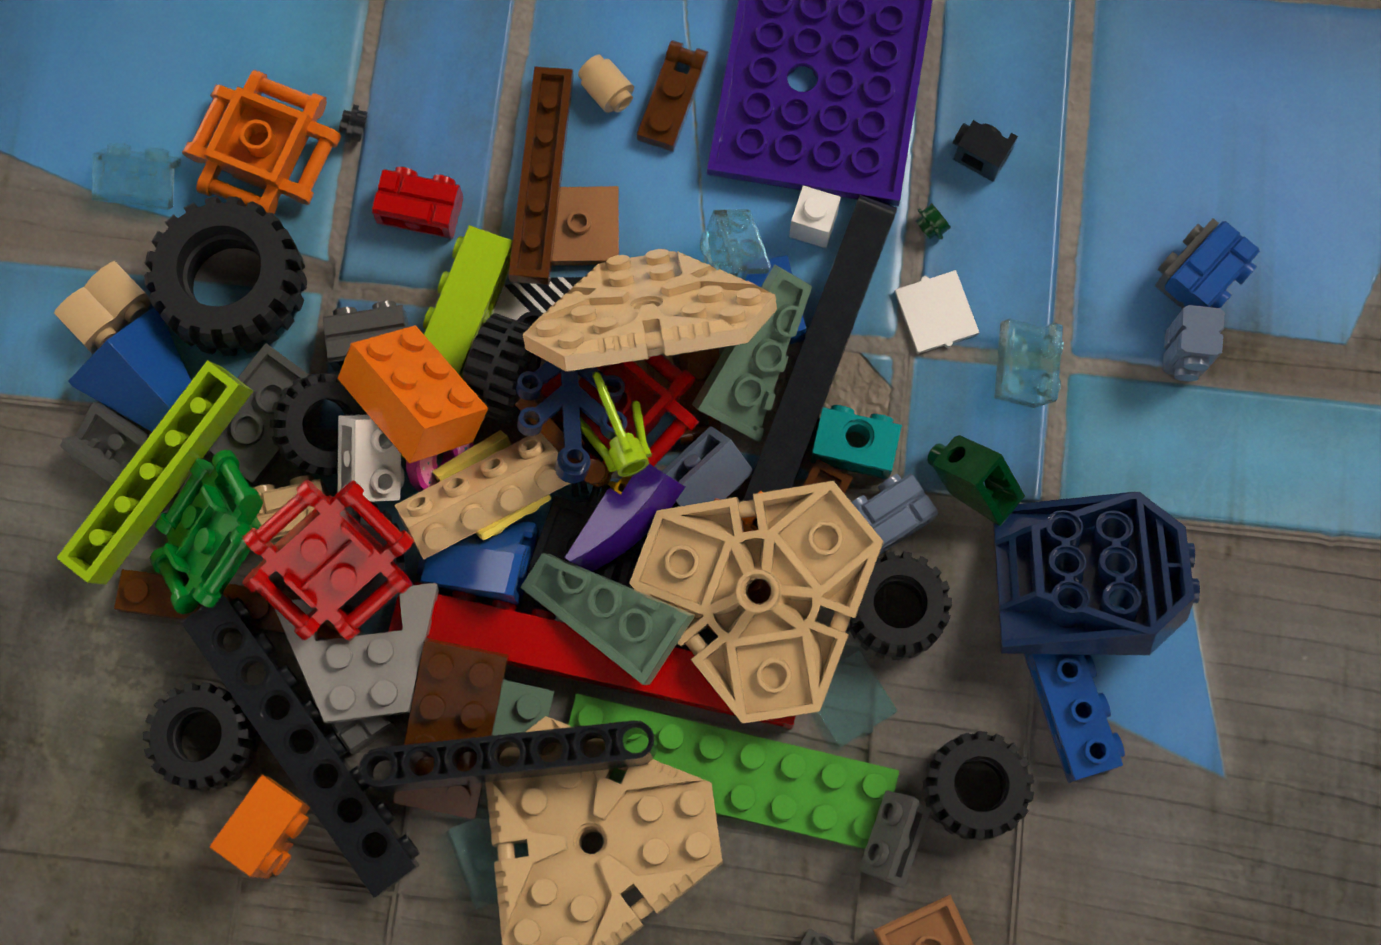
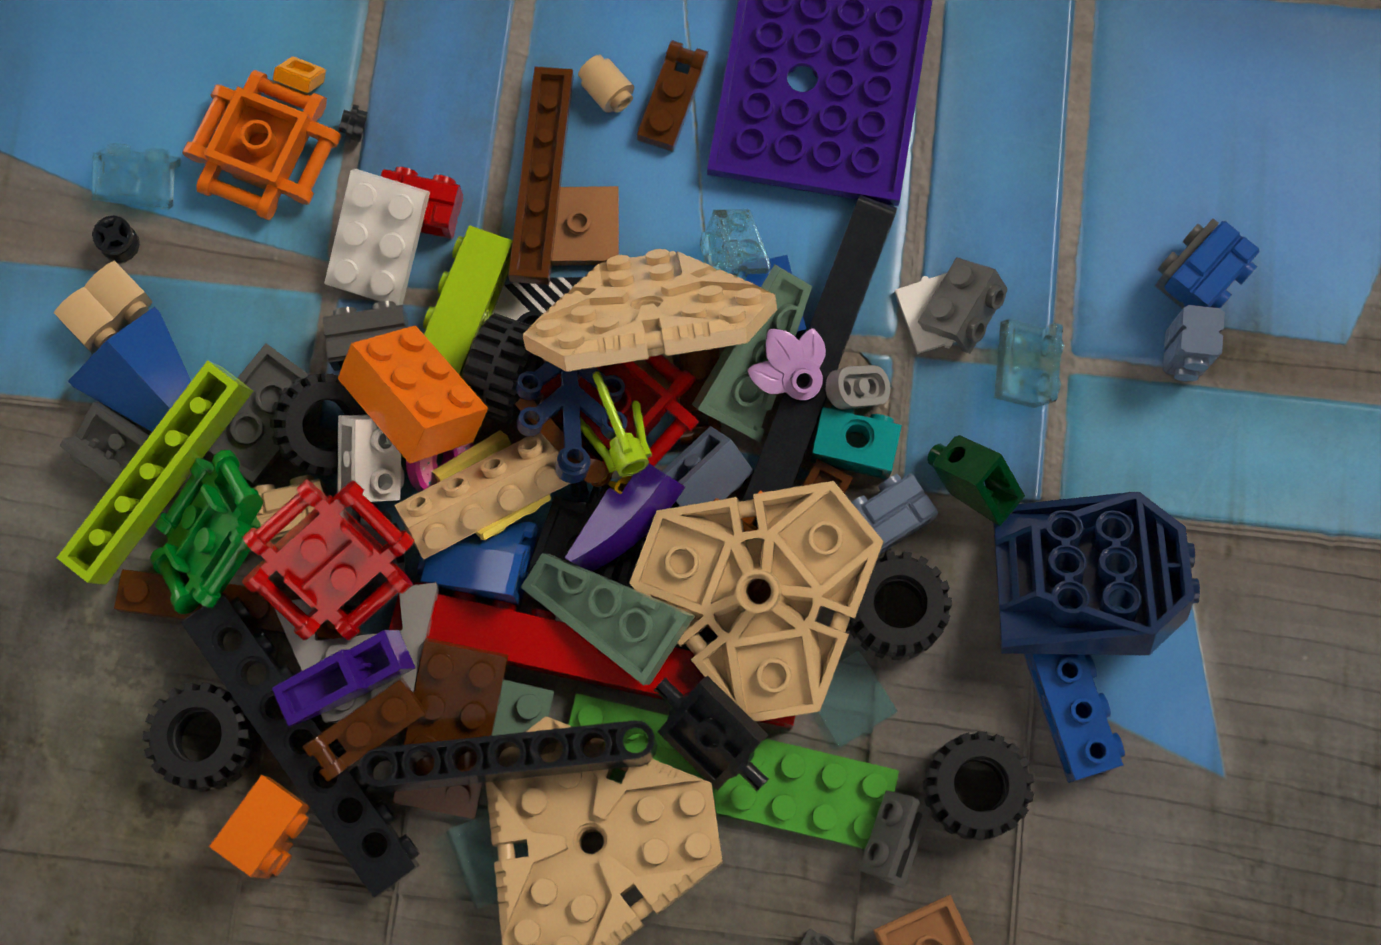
black tyre [144,196,307,356] -> none
white brick [789,186,841,248] -> none
dark green plate [916,203,951,239] -> none
black brick [952,120,1018,182] -> none
none -> black wheel [92,215,140,263]
none -> dark purple slope [272,630,416,726]
none -> light orange tile [273,56,326,93]
none -> reddish brown plate [302,677,426,781]
none -> white plate [324,169,430,305]
none -> black plate [654,675,769,792]
none -> lavender plate [747,328,826,400]
none -> light grey plate [825,365,890,410]
none -> dark grey bracket [918,257,1007,354]

